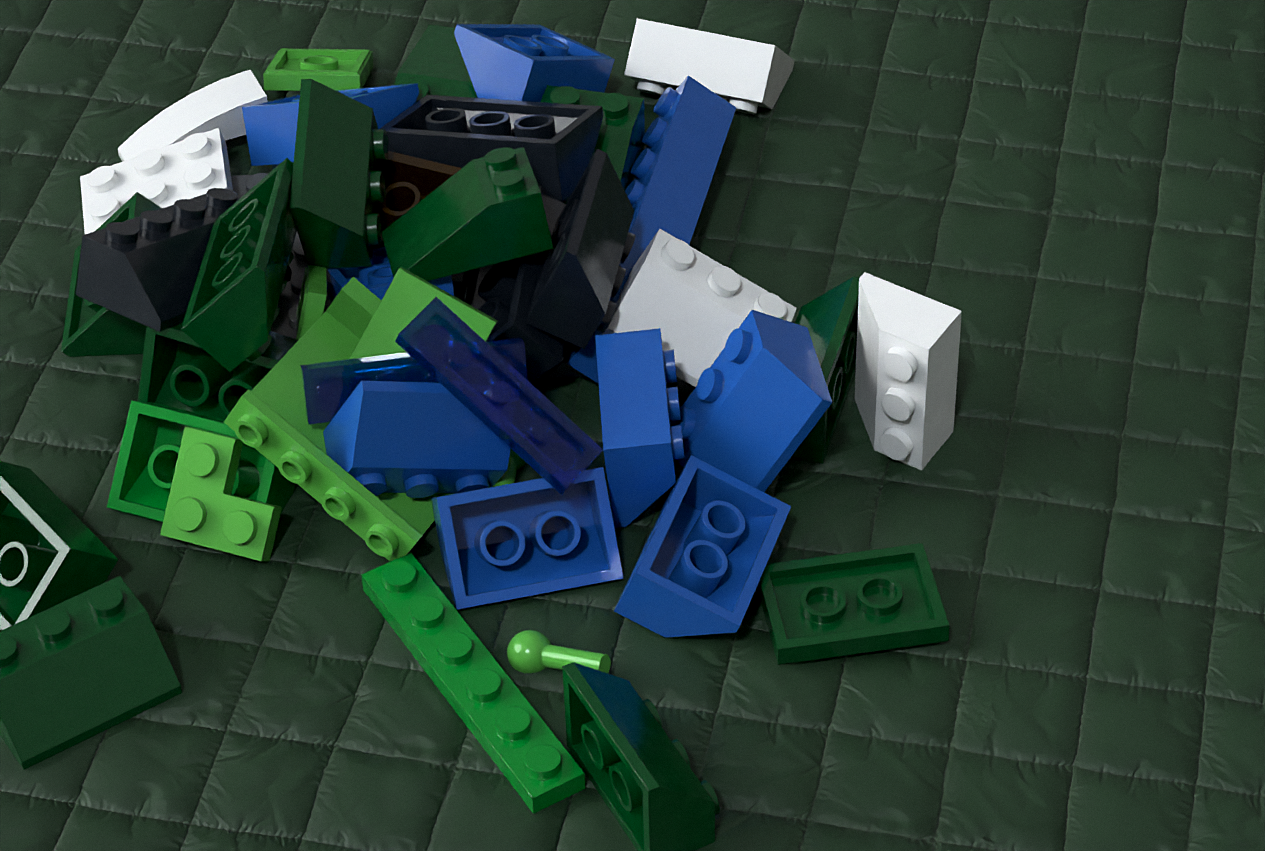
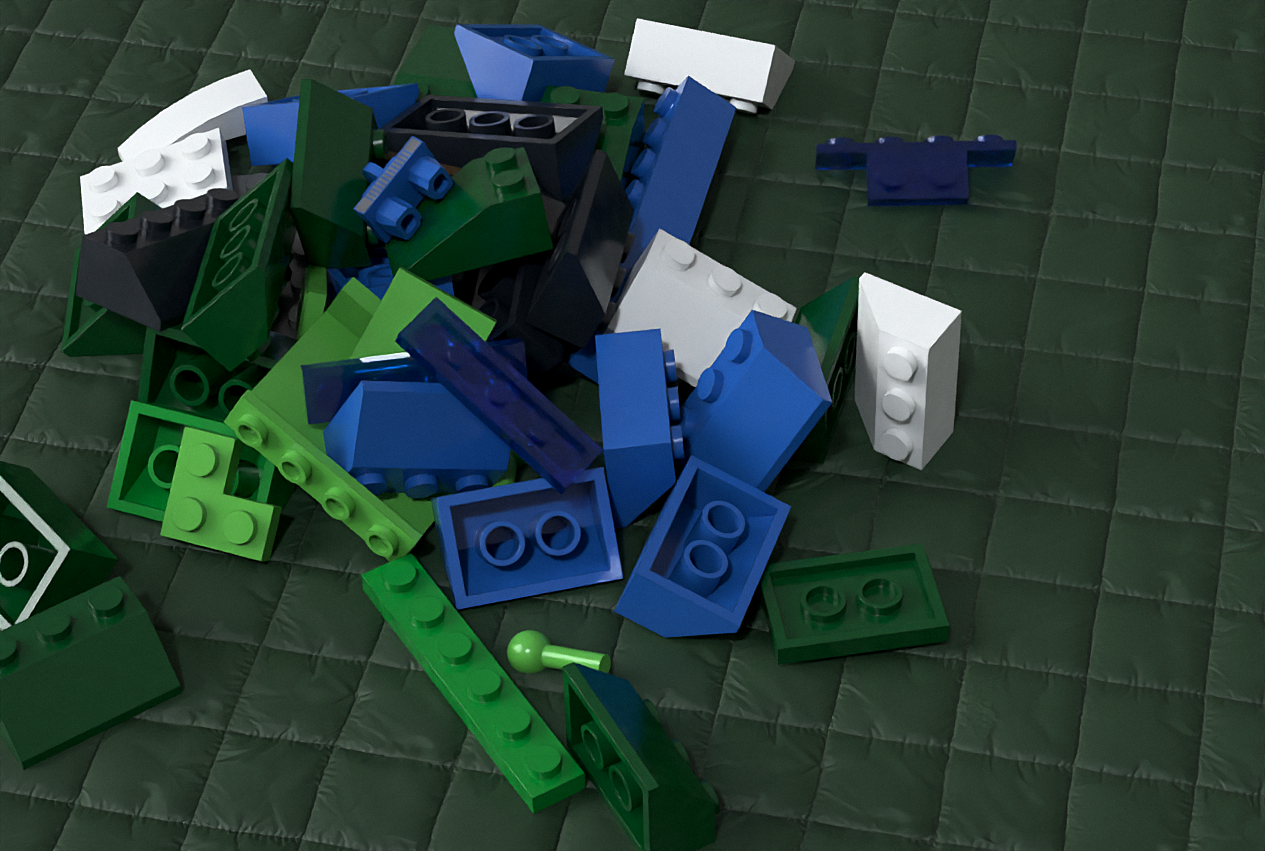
bright green plate [263,48,373,91] -> none
none -> blue hips [353,136,453,244]
none -> clear blue bracket [815,135,1017,206]

